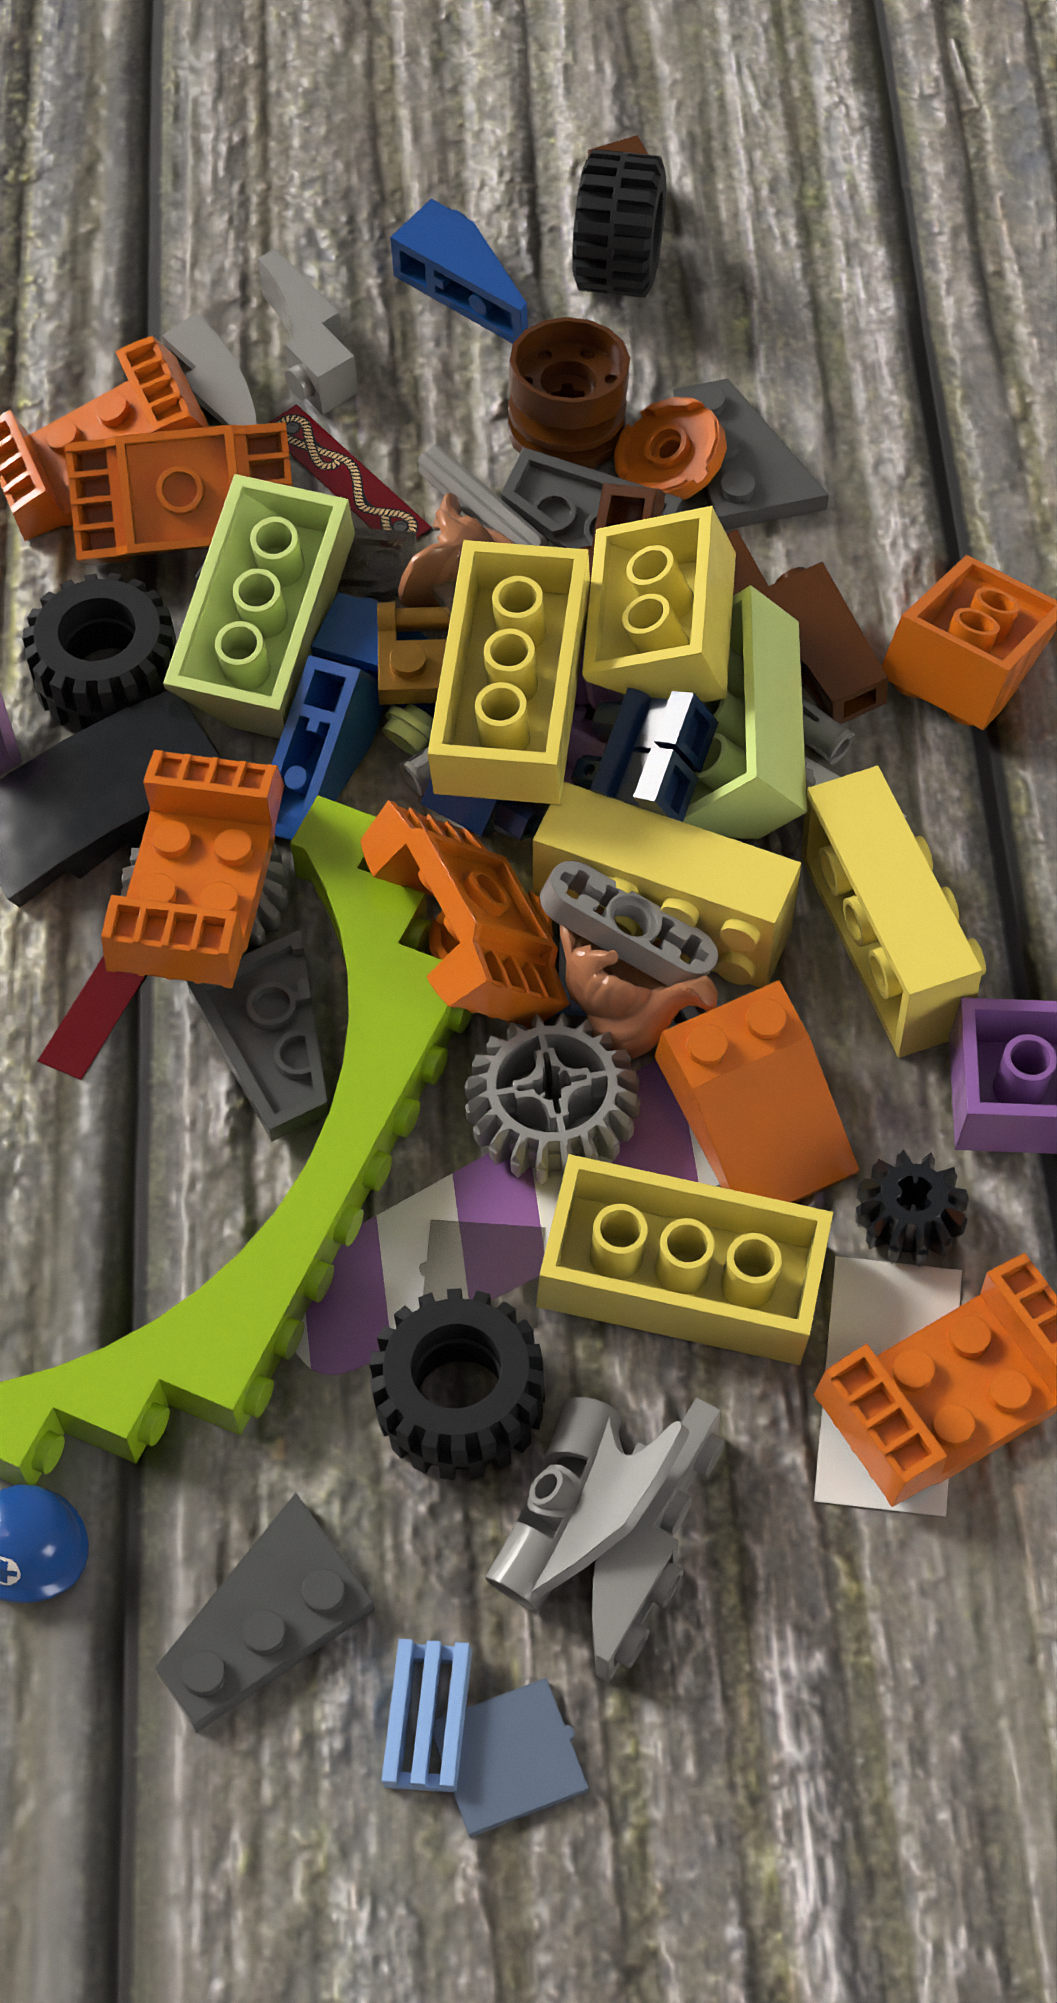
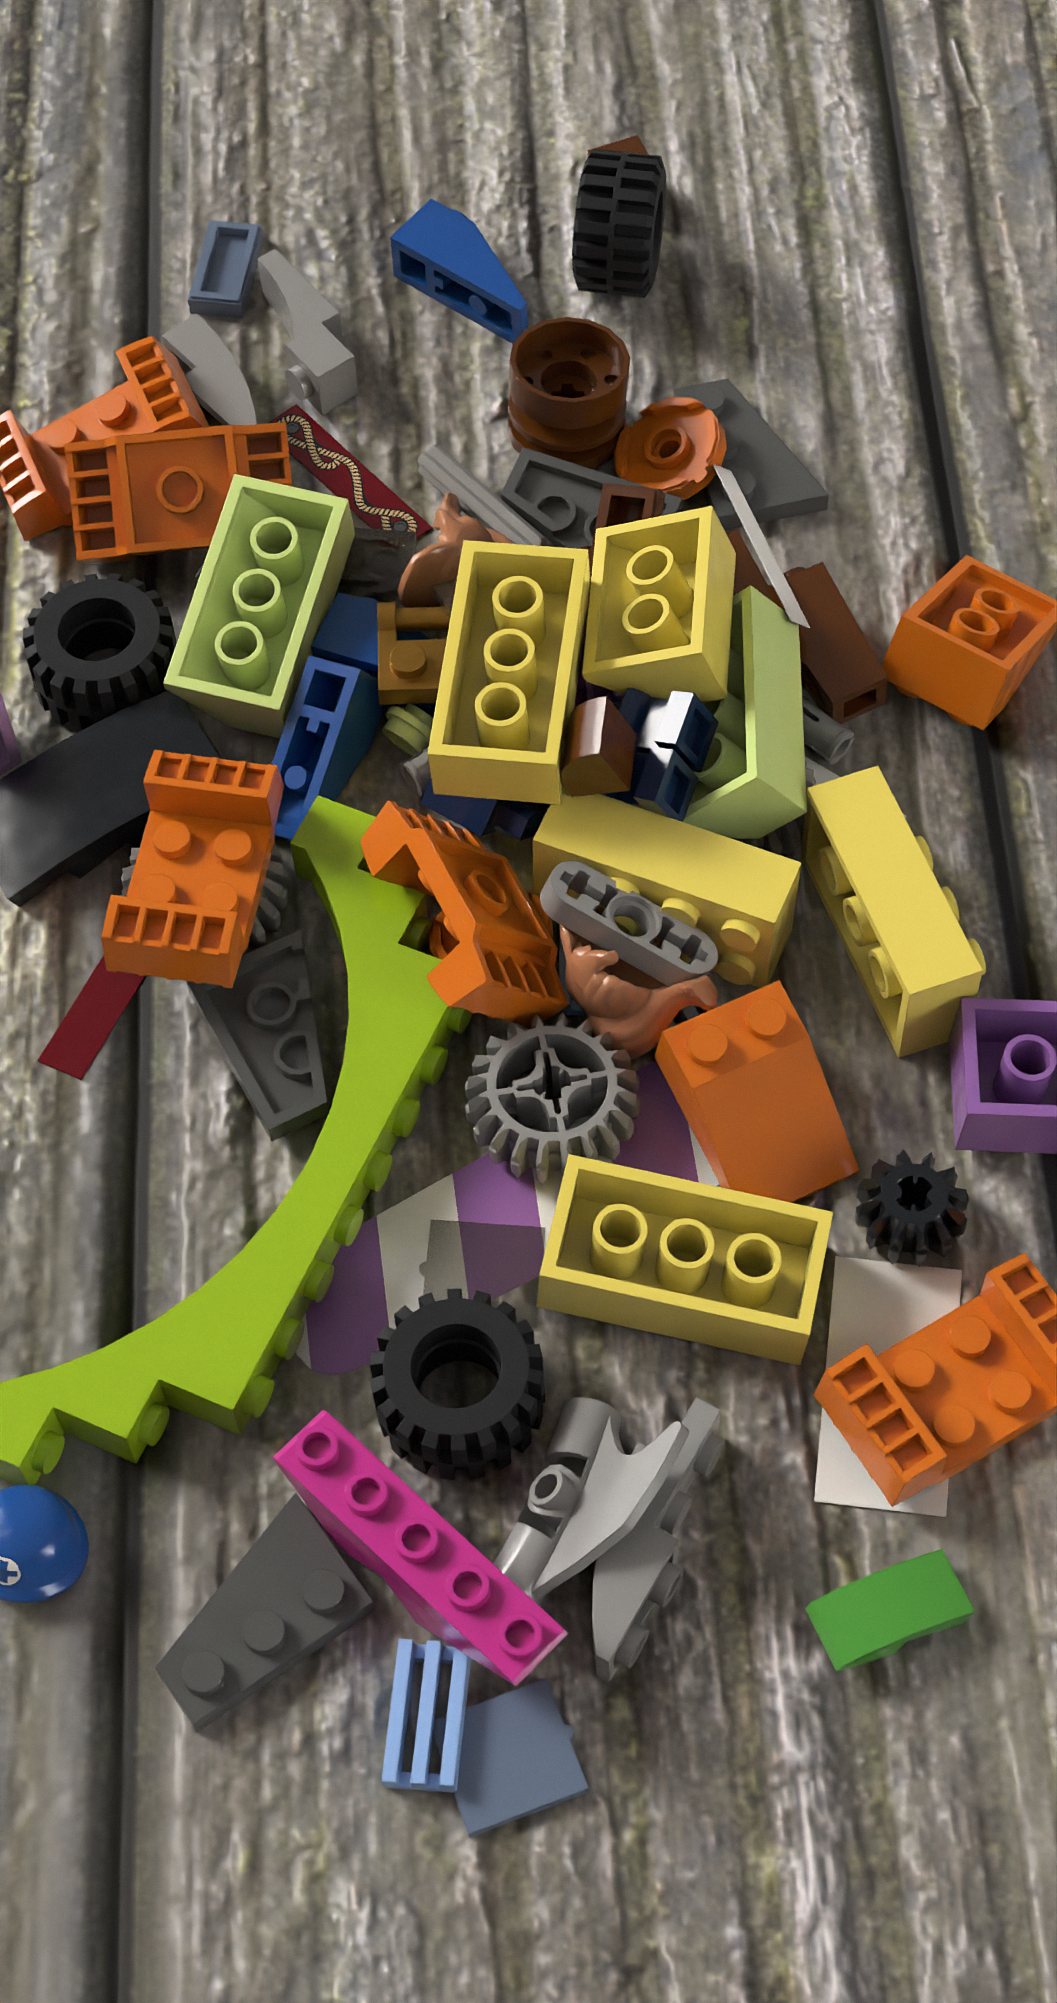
none -> sand blue tile [188,220,264,318]
none -> dark pink slope [272,1410,568,1686]
none -> reddish brown brick [561,696,637,797]
none -> white sticker [713,464,810,628]
none -> bright green slope [805,1549,975,1672]

